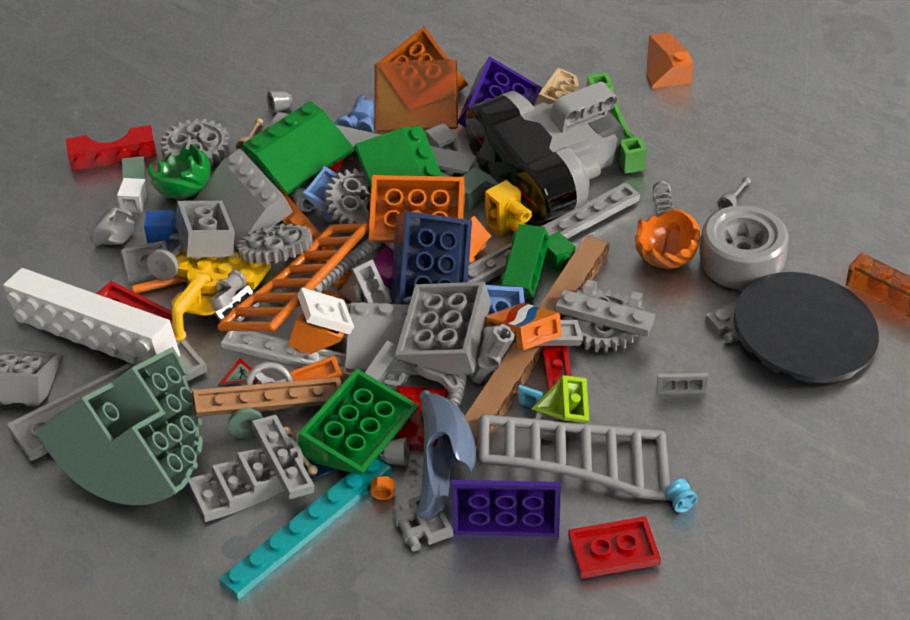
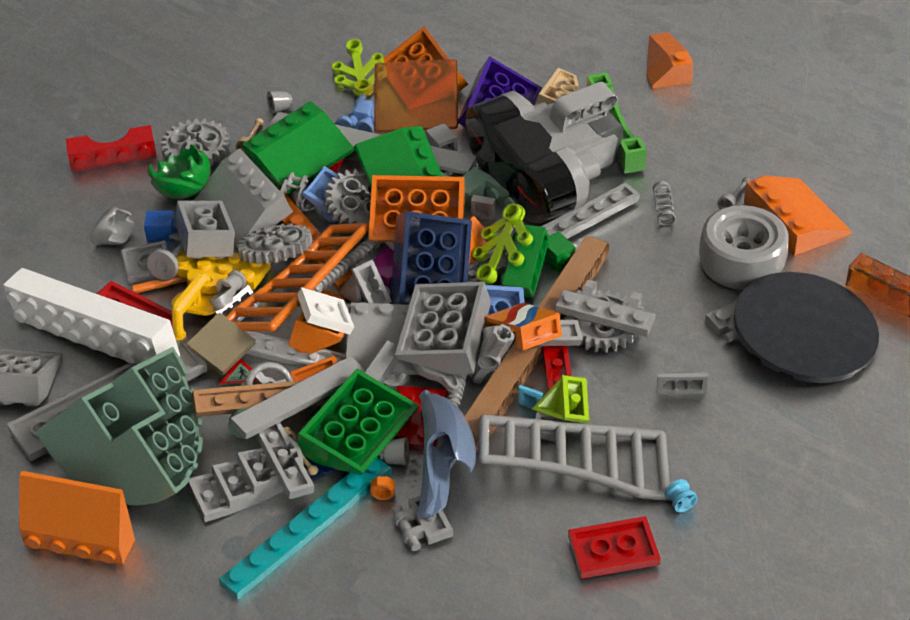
white brick [117,178,148,213] -> none
sand green tile [122,156,146,181] -> none
dark purple slope [451,480,561,537] -> none
yellow brick [485,180,532,237] -> none
orange piece [635,209,700,269] -> none
none -> orange slope [19,471,135,565]
none -> dark tan tile [186,312,256,376]
none -> light grey tile [230,356,366,440]
none -> light grey piece [280,172,308,202]
none -> lime plant [331,39,387,97]
none -> light grey plate [471,195,495,221]
none -> lime plant [472,203,533,285]
none -> orange slope [744,175,852,256]

